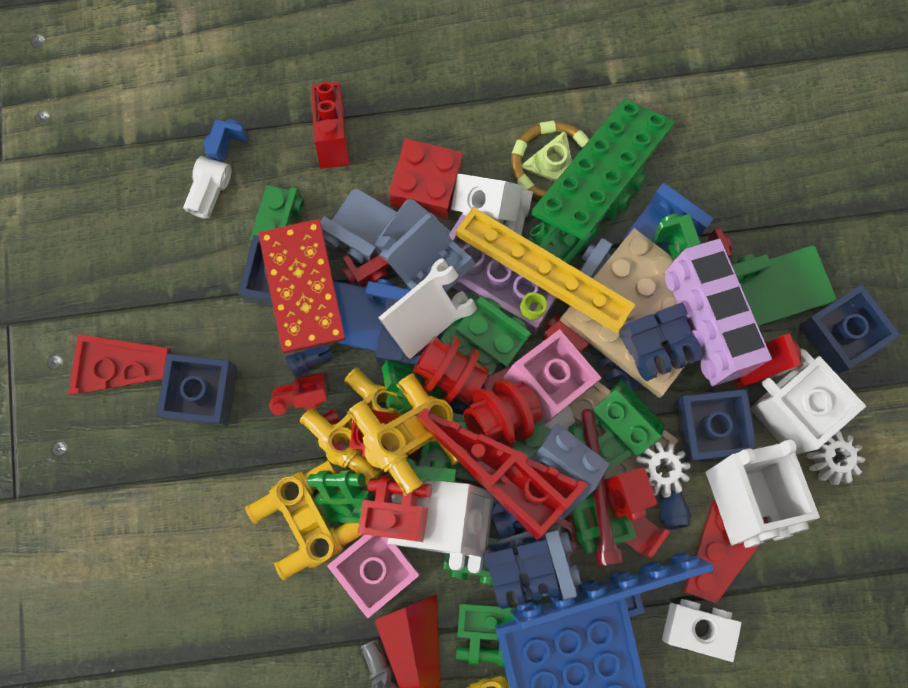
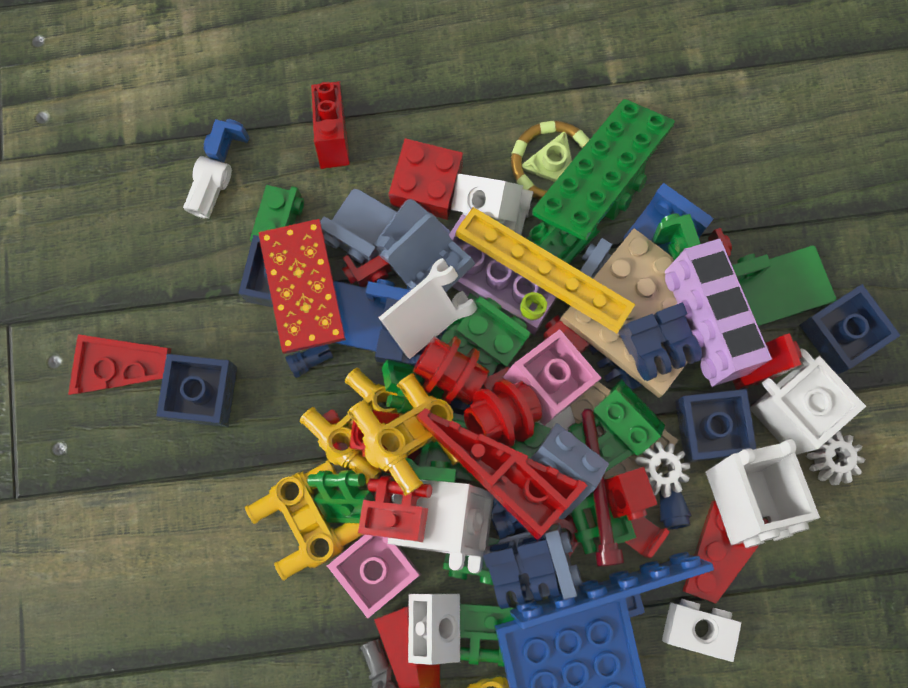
red plate [269,372,327,416] -> none
none -> white brick [408,593,460,665]

